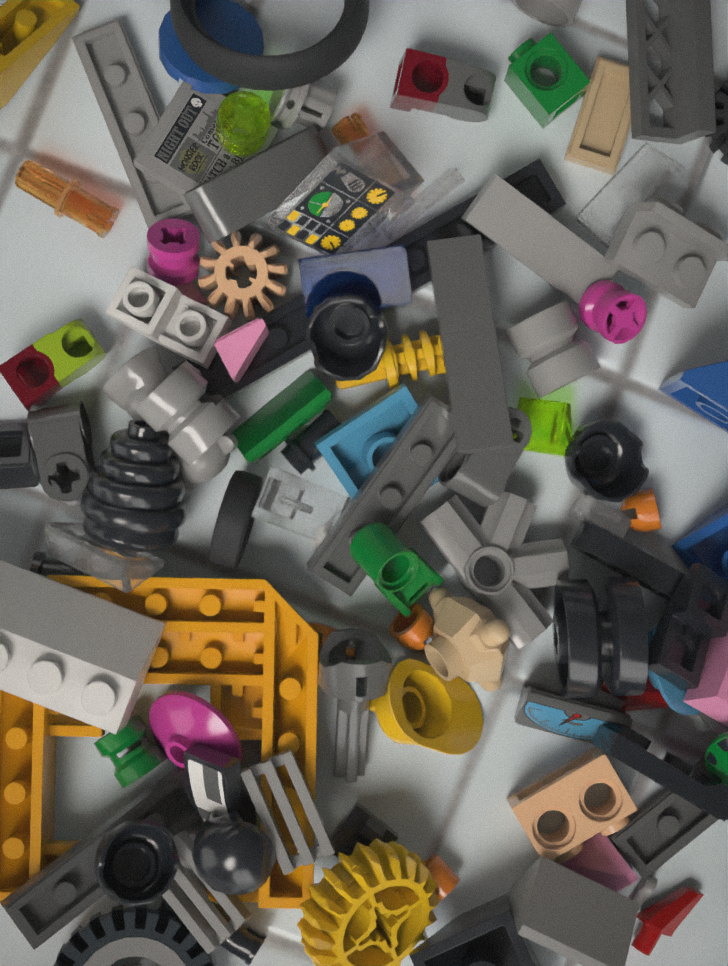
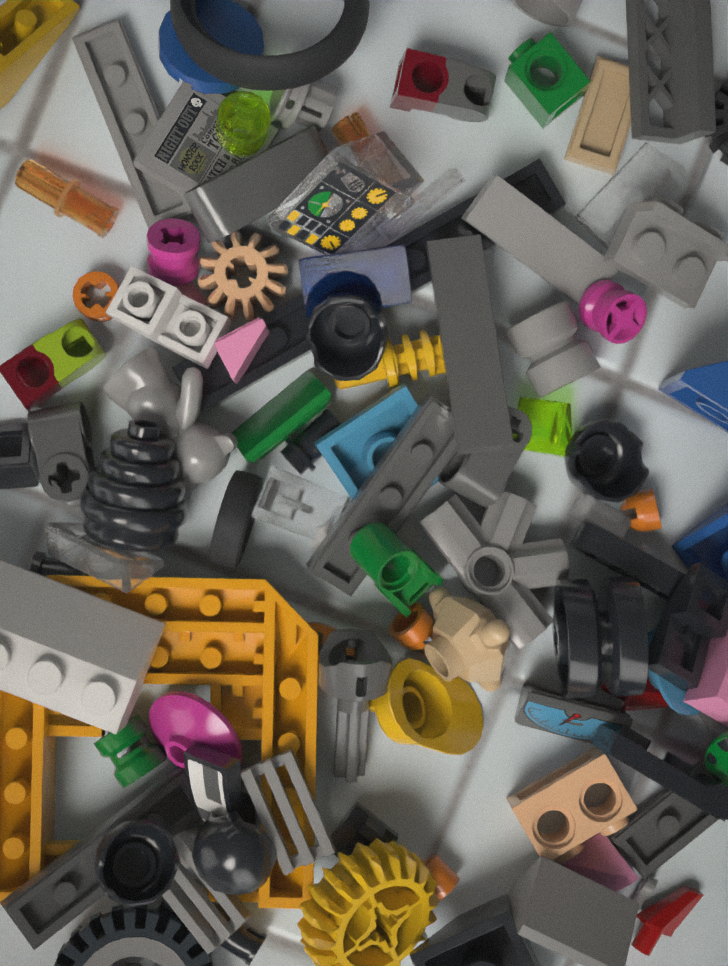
light grey wheel [135,360,241,466] -> none
none -> orange bush [72,271,120,322]

